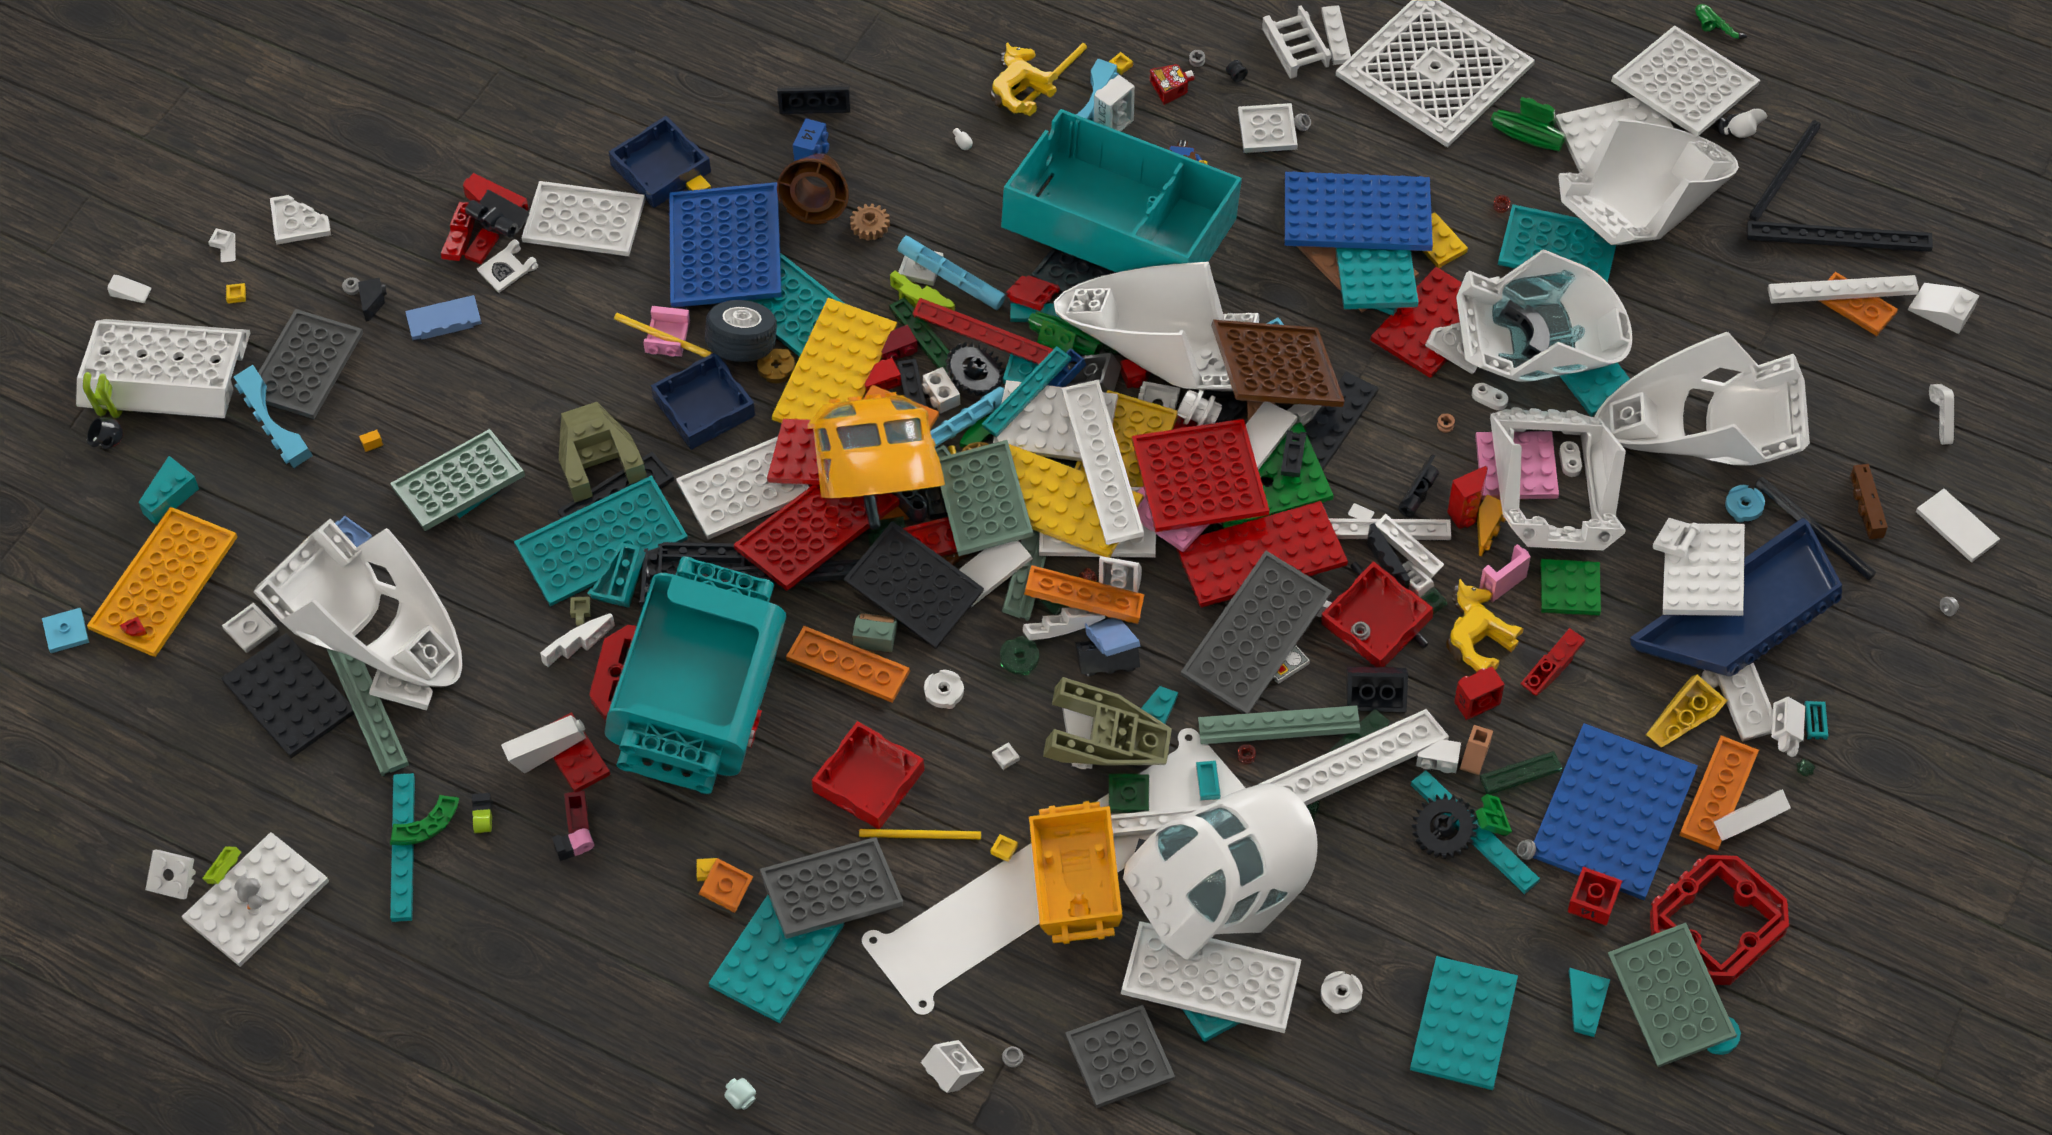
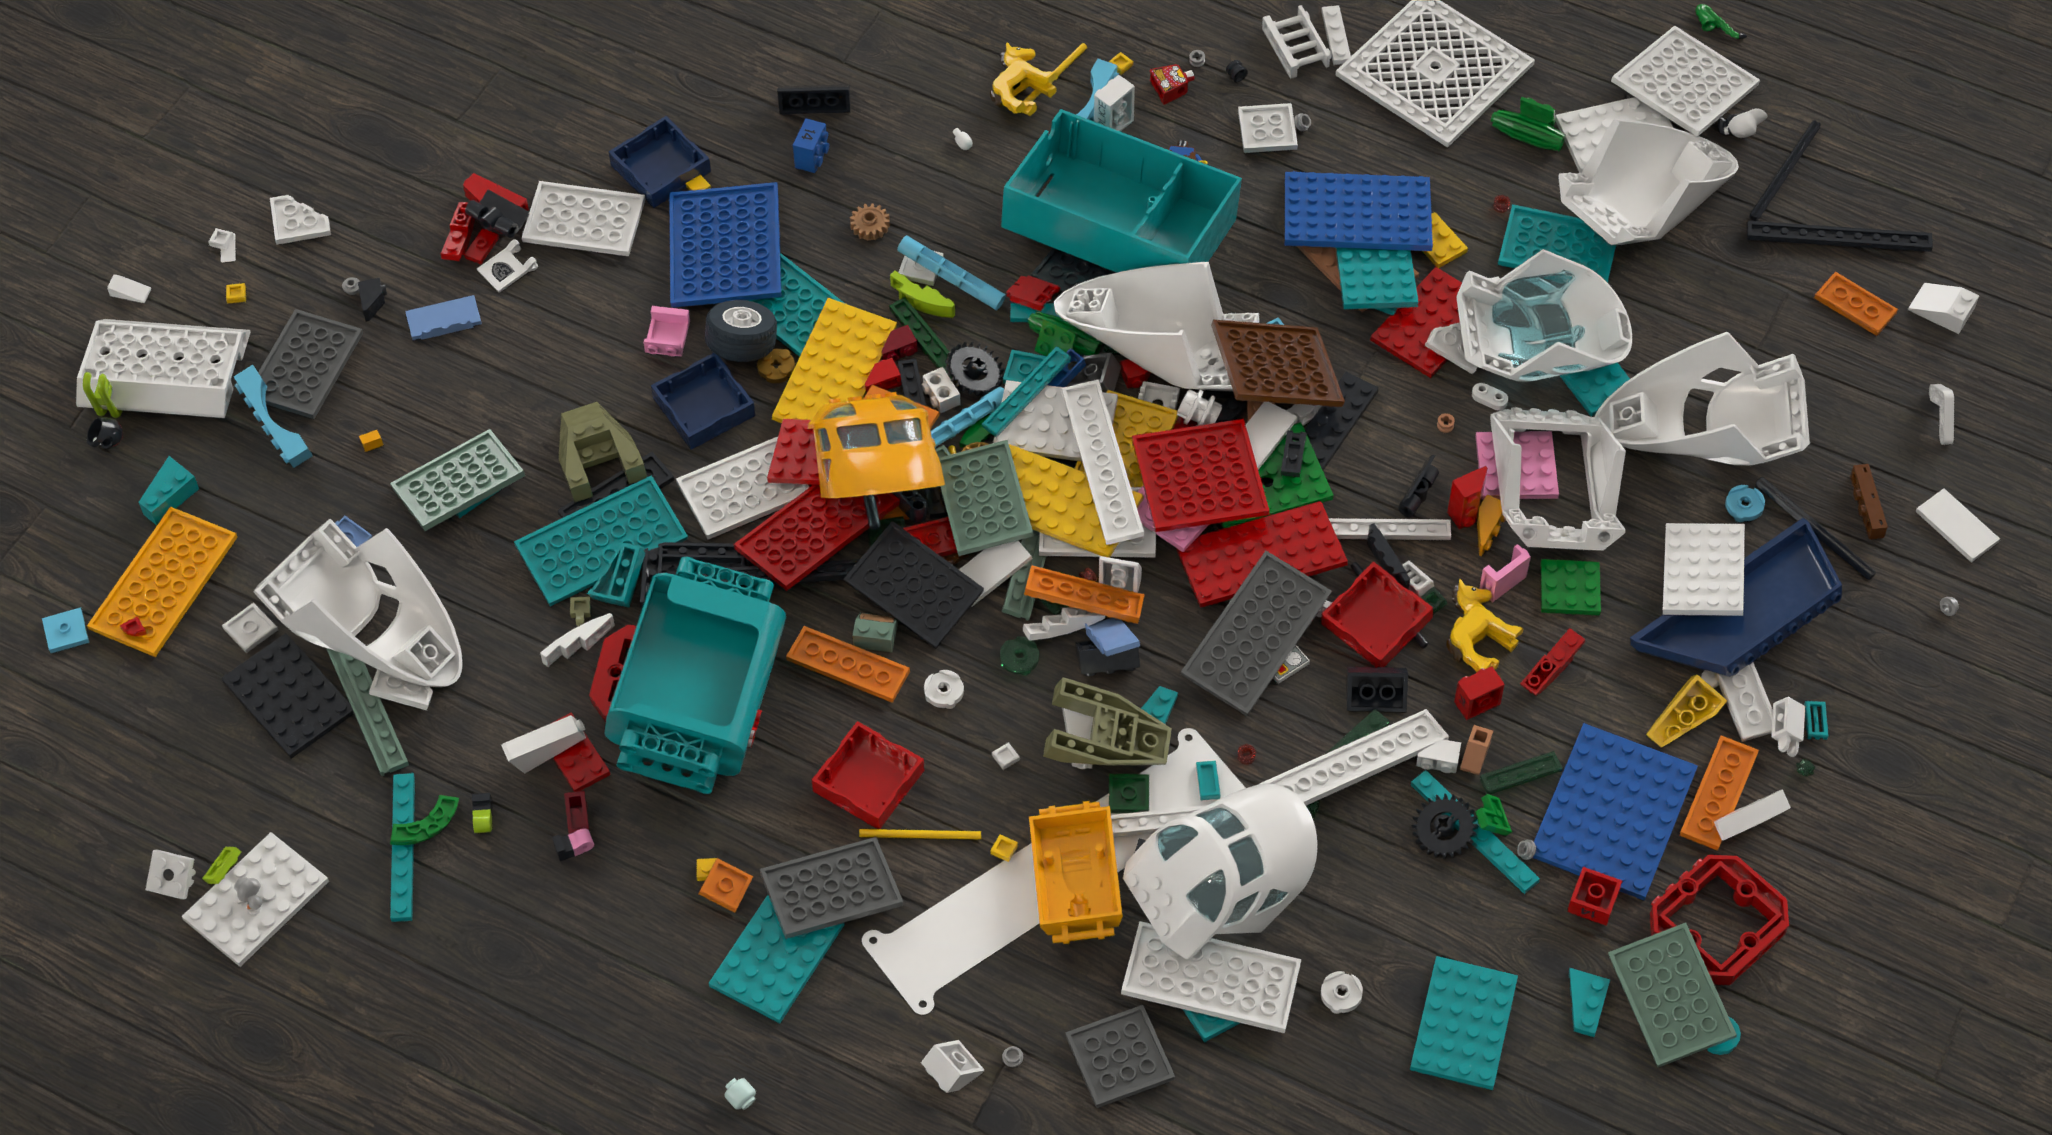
yellow piece [614,313,712,357] -> none
reddish brown cone [777,154,849,224] -> none
red plate [913,298,1054,365] -> none
sand green plate [1198,706,1360,744] -> none
white sticker [1348,503,1374,519] -> none
light grey plate [1351,622,1370,641] -> none
white plate [1375,514,1444,579] -> none
black arch [1499,300,1550,359] -> none
white plate [1559,441,1582,477] -> none
white plate [1653,518,1701,558] -> none
white plate [1768,275,1919,303] -> none

